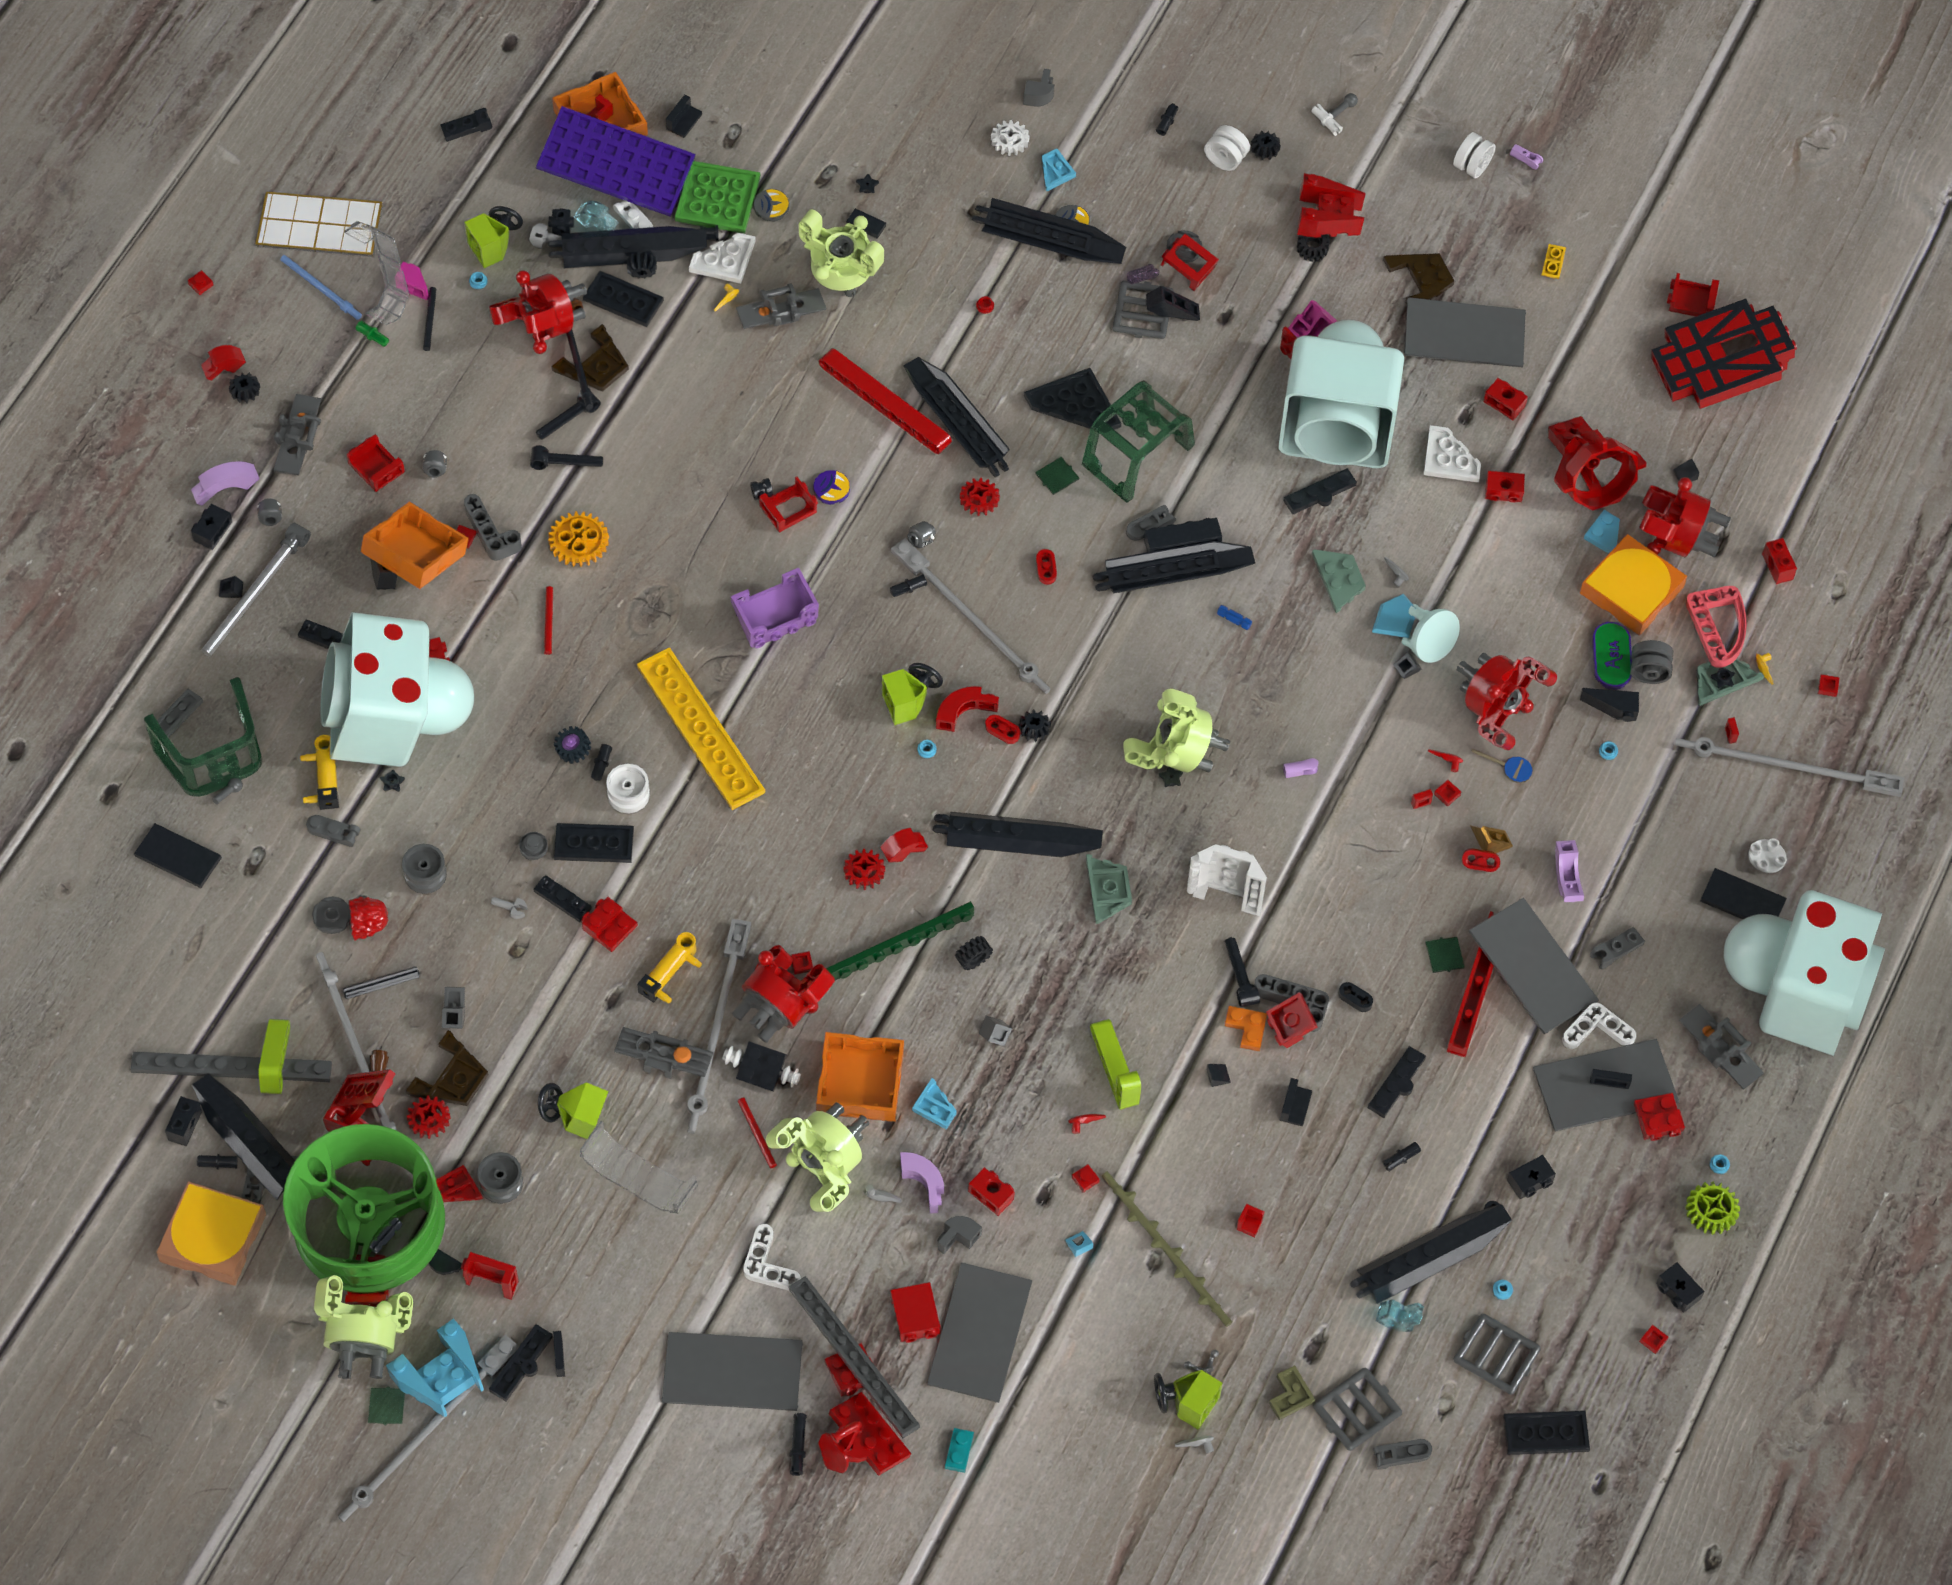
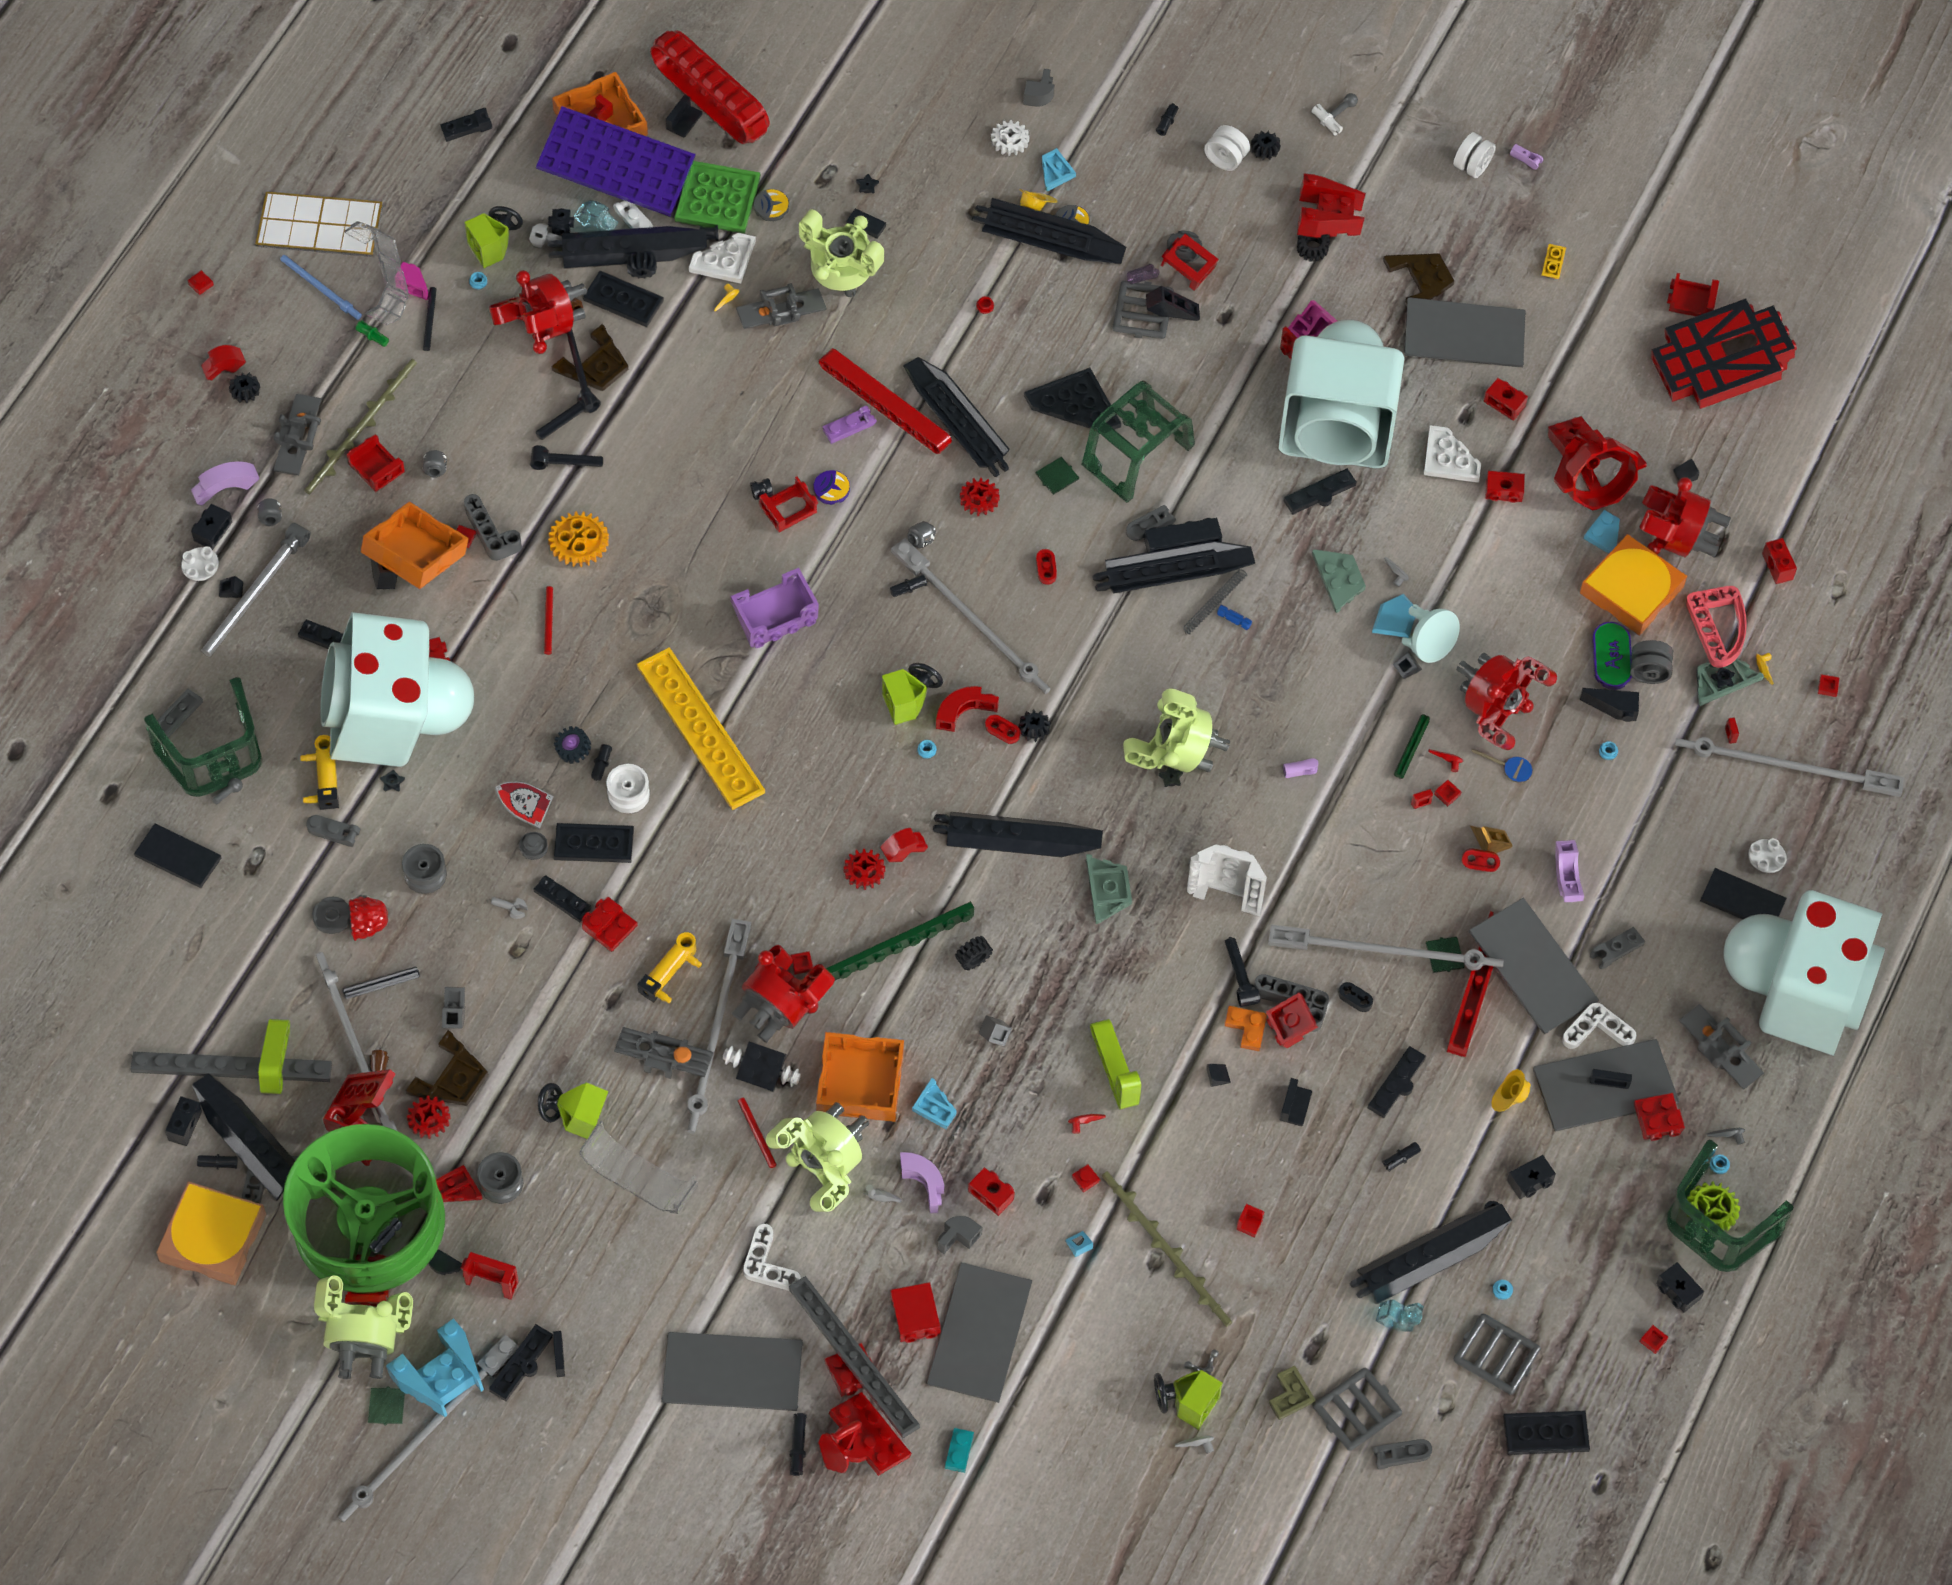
none -> white dish [181,546,219,581]
none -> olive plant [304,359,417,495]
none -> shield [495,782,554,829]
none -> red piece [650,30,770,144]
none -> medium lavender plate [823,406,877,444]
none -> yellow piece [1019,189,1058,211]
none -> dark grey piece [1184,569,1247,634]
none -> light grey bar [1268,925,1504,970]
none -> dark green axle [1394,714,1430,779]
none -> yellow piece [1491,1069,1531,1112]
none -> clear green windscreen [1666,1139,1794,1272]
none -> dark grey bar [1707,1127,1745,1145]

